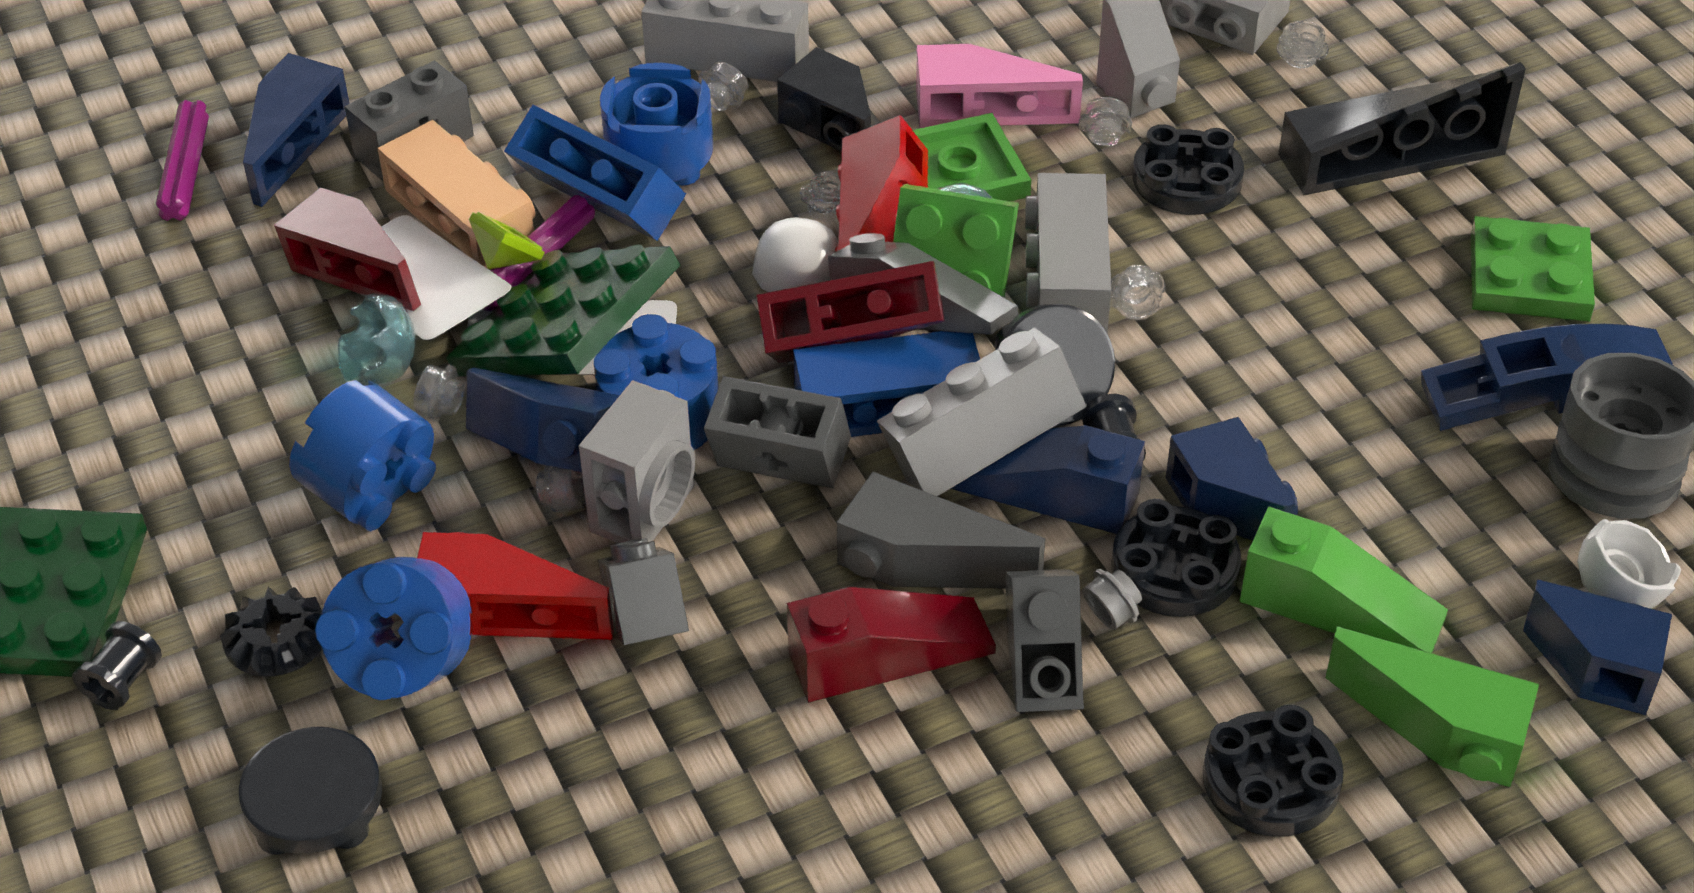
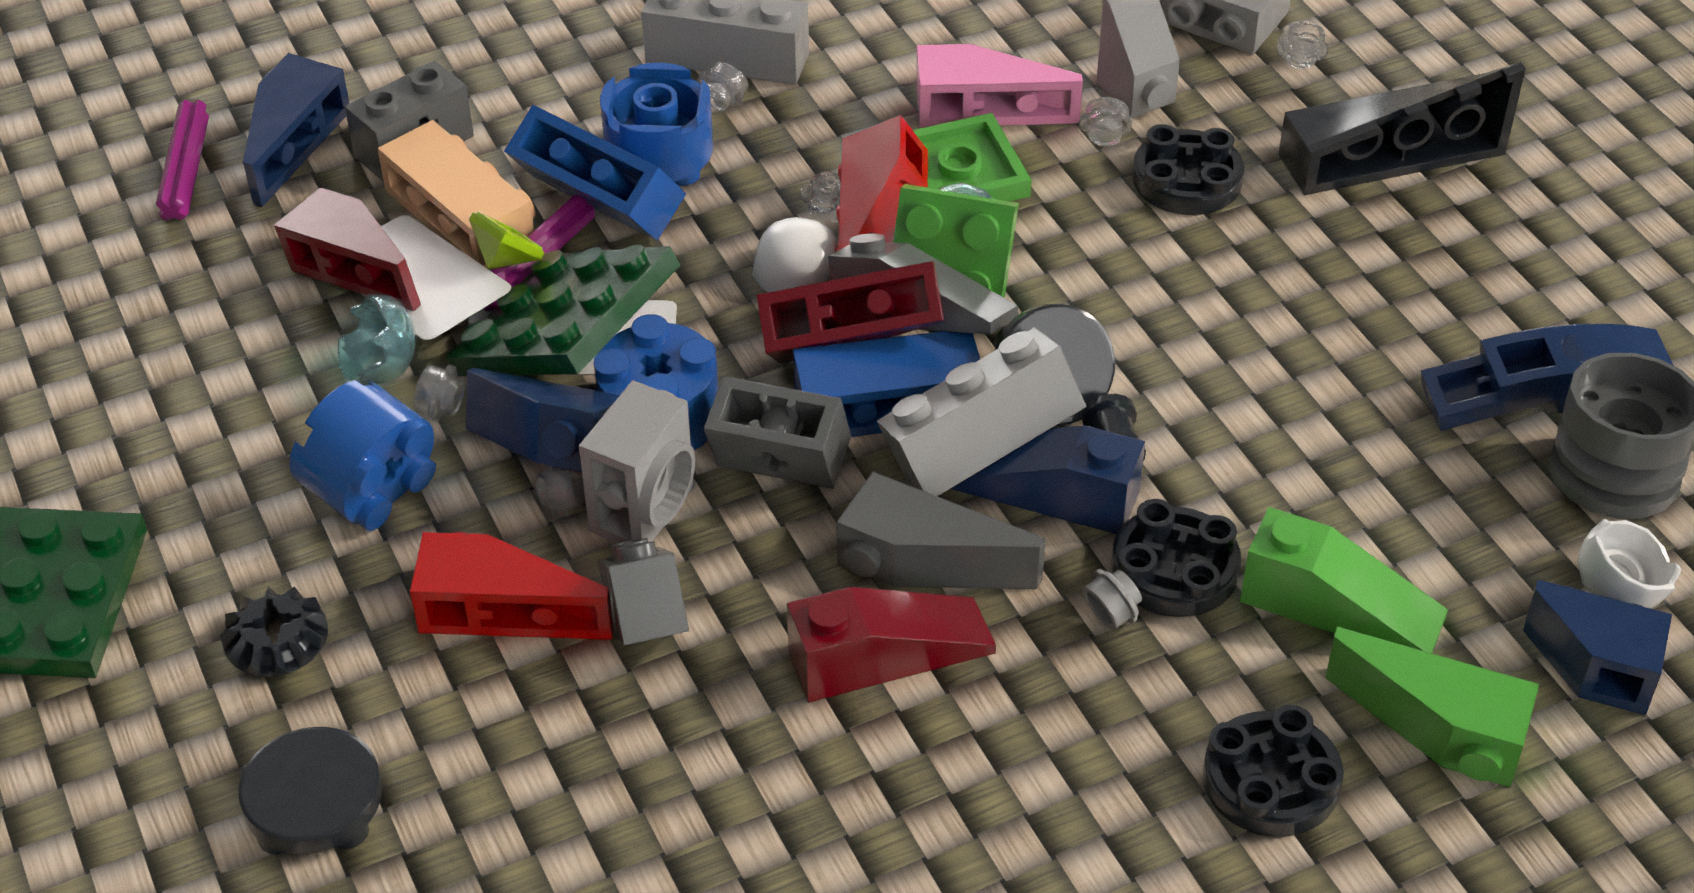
black bush [72,621,162,711] -> none
blue brick [315,557,472,700] -> none
black slope [777,47,871,151] -> none
dark grey slope [1005,569,1084,712] -> none
light grey brick [1025,173,1111,332] -> none
clear plate [1111,265,1165,320] -> none
dark blue slope [1165,416,1298,541] -> none
bright green plate [1471,216,1595,322] -> none

